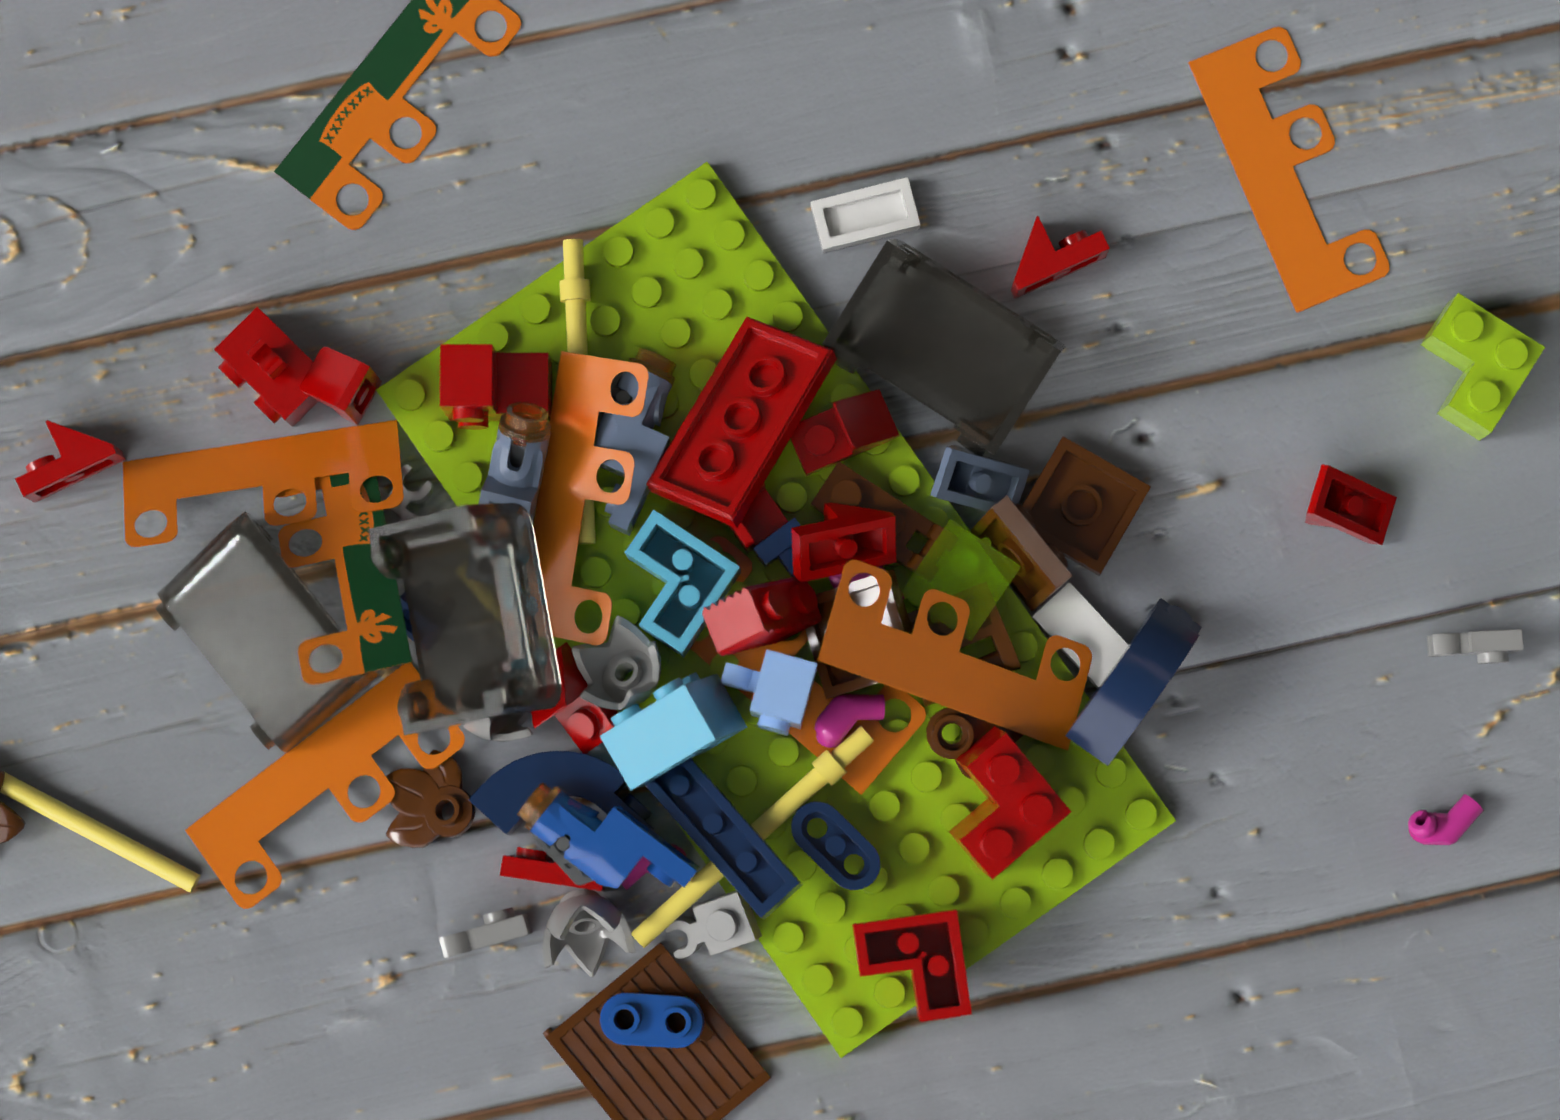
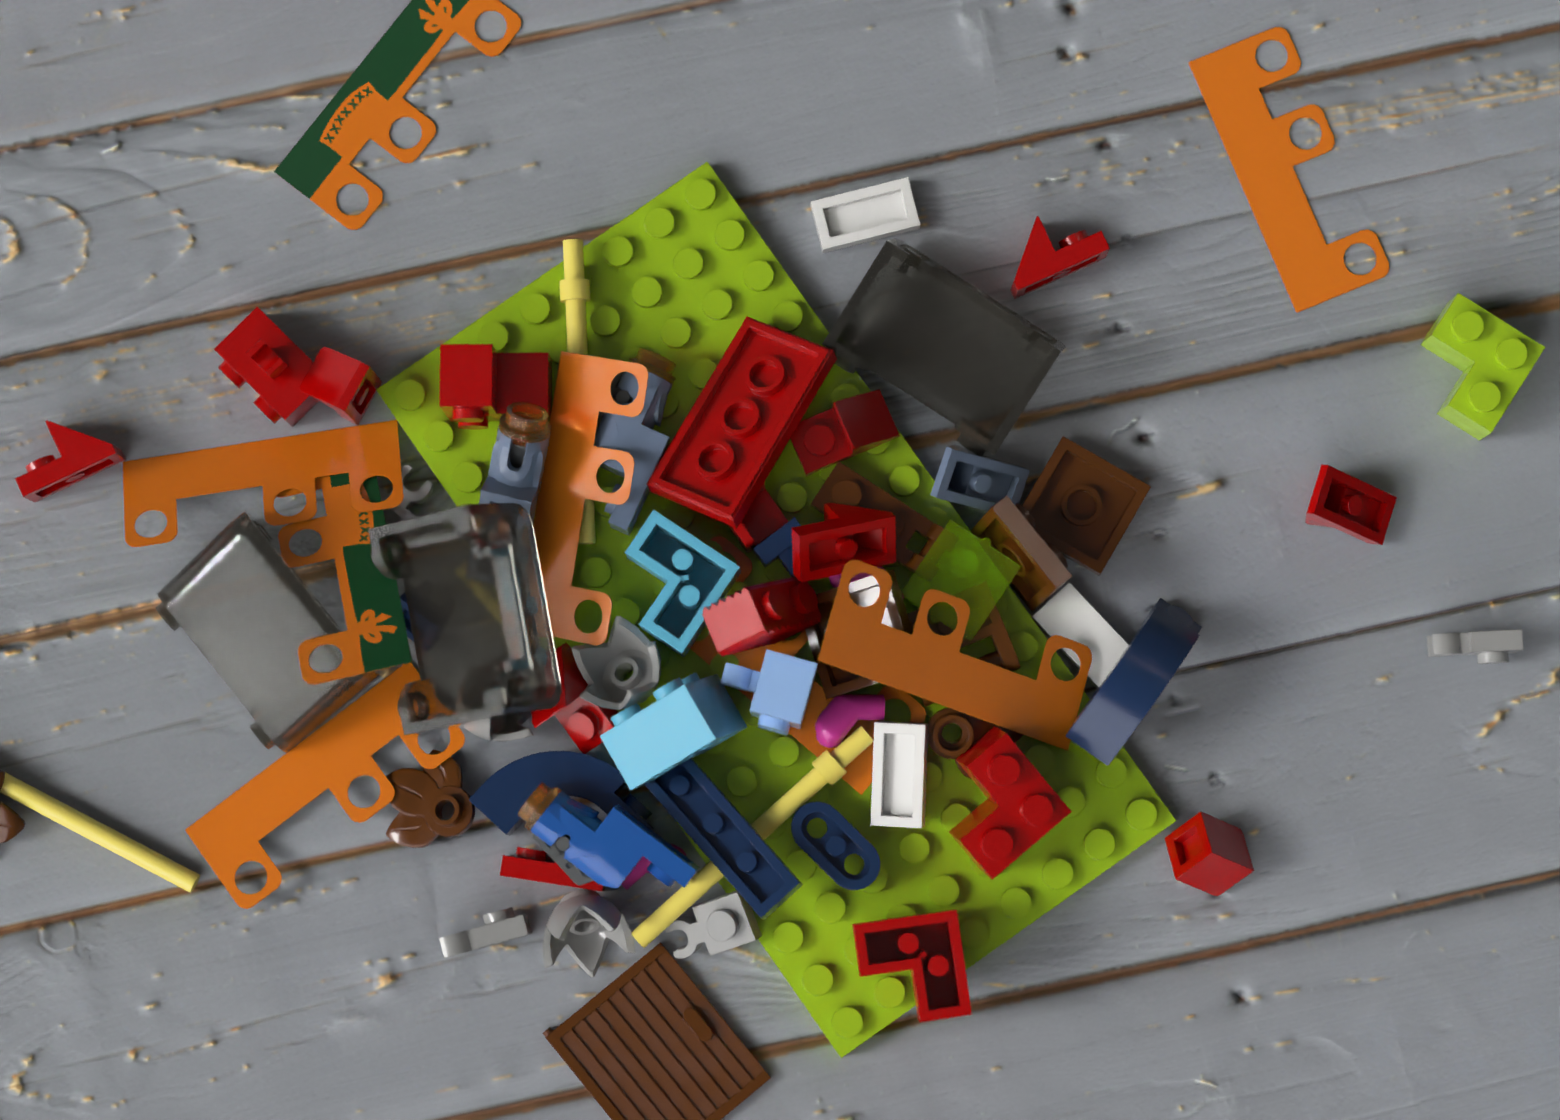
blue plate [600,992,705,1048] -> none
dark pink arm [1408,794,1484,845] -> none
none -> white tile [871,721,929,828]
none -> red panel [1164,811,1254,896]

